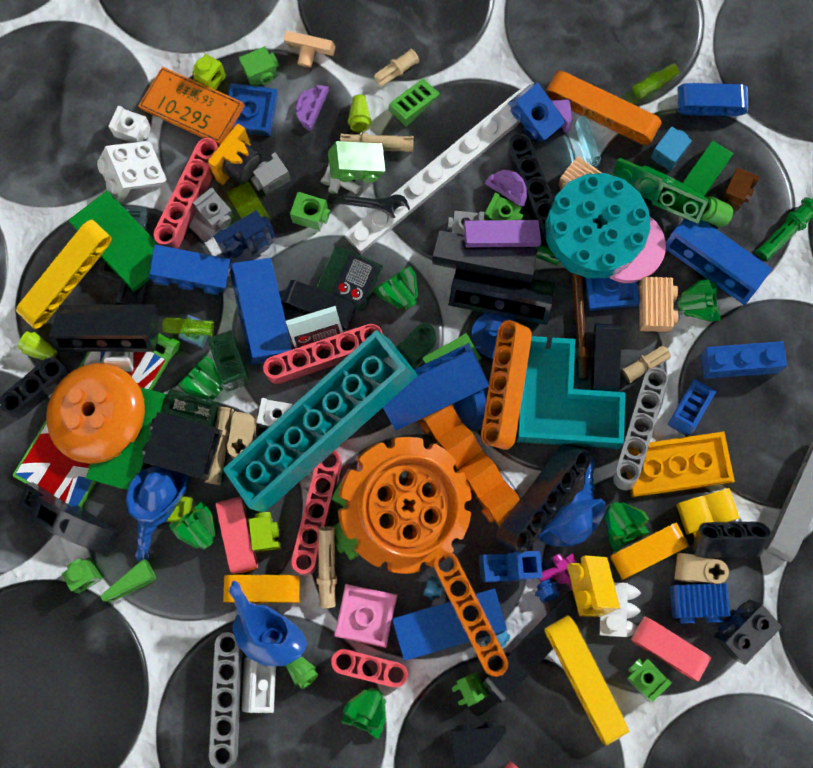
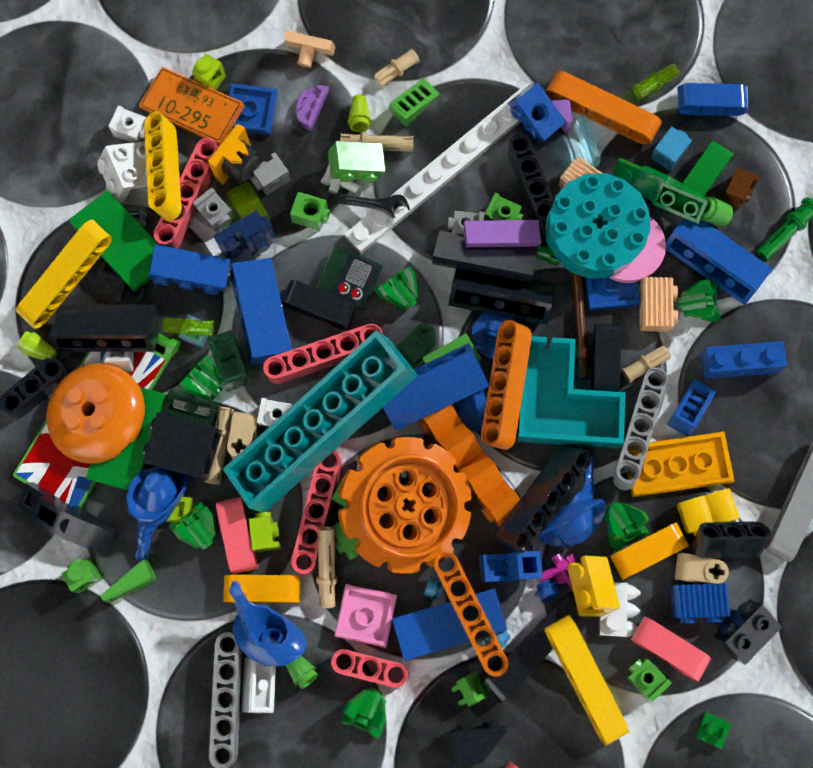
bright green brick [239,46,279,86] -> none
light aqua slope [286,306,343,349] -> none
medium lavender tile [484,170,527,206] -> none
none -> yellow beam [144,111,182,221]
none -> green tile [694,712,732,749]

